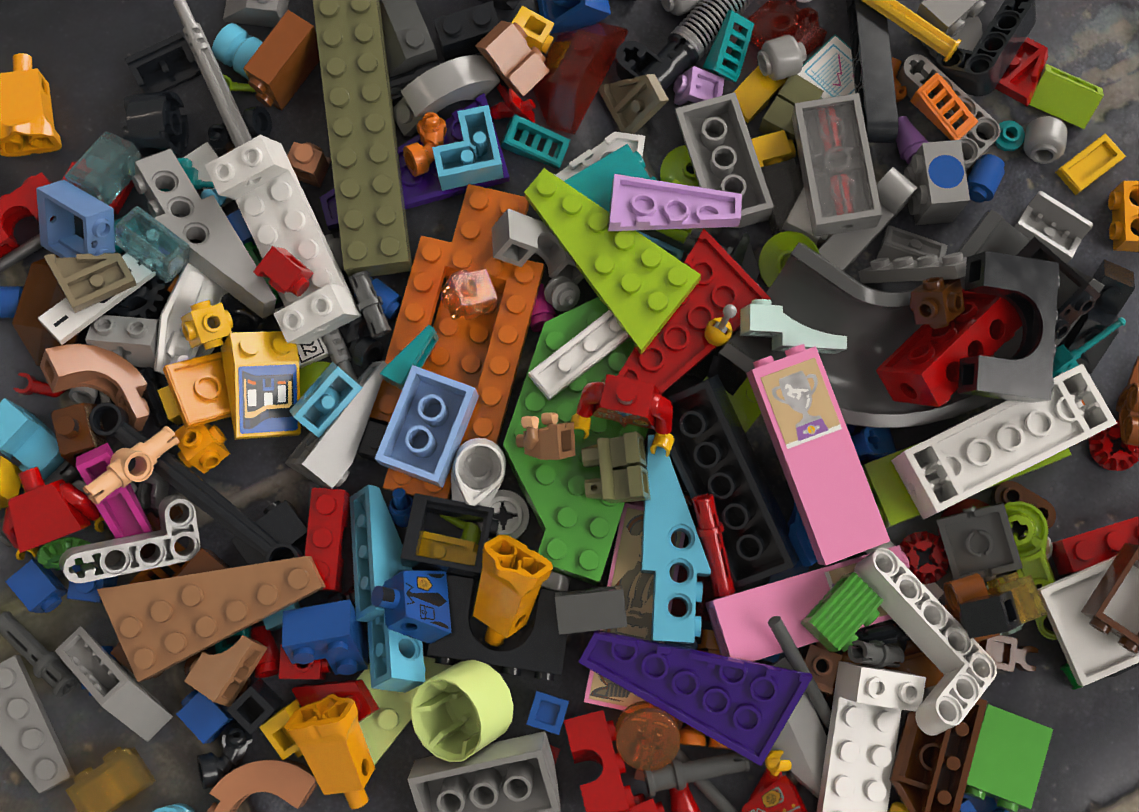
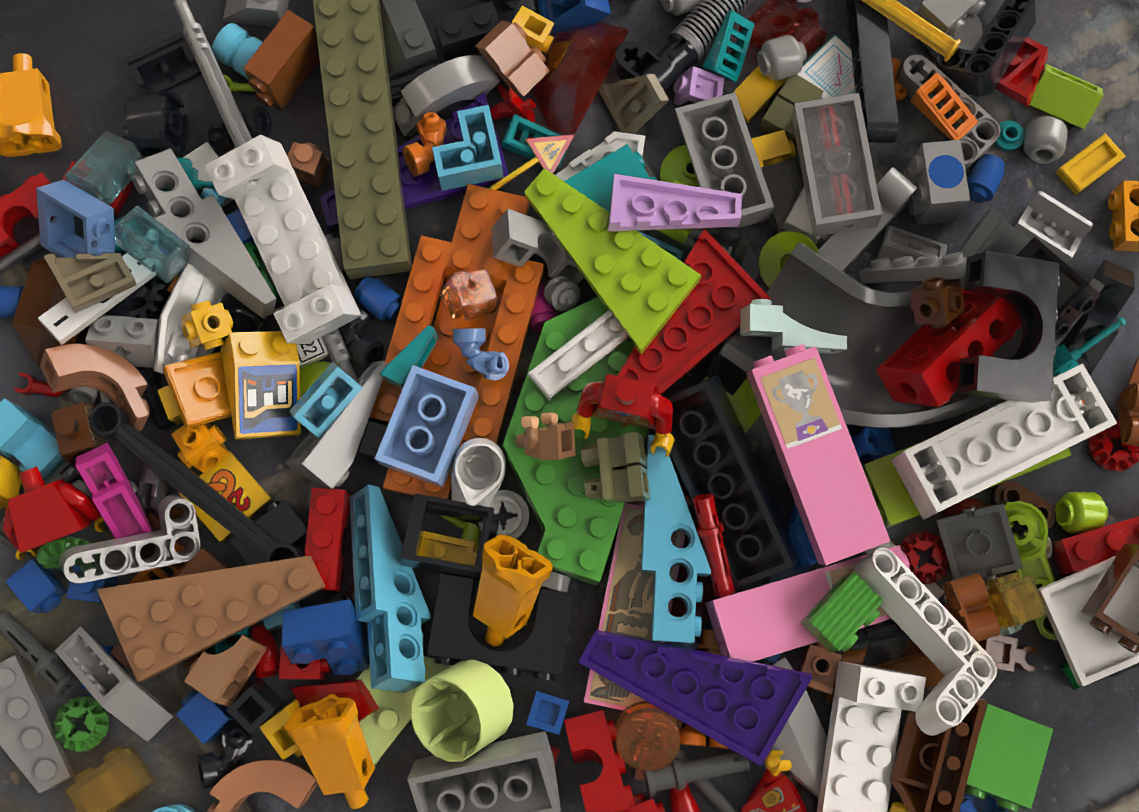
light nougat pin [83,426,179,505] -> none
red brick [253,246,314,297] -> none
dark grey pin [349,271,392,338] -> none
blue torso [371,571,452,644] -> none
blue cylinder [389,488,413,528] -> none
dark grey hinge [555,585,627,635] -> none
yellow hinge [704,304,737,346] -> none
dark grey bar [768,616,831,728] -> none
dark grey pin [848,640,905,669] -> none
medium lavender cone [896,116,928,164] -> none
black brick [959,590,1022,639] -> none
none -> bright green gear [52,696,109,752]
none -> yellow tile [179,451,273,543]
none -> medium blue arm [452,328,509,381]
none -> piece [489,134,575,190]
none -> lime head [1055,492,1108,534]

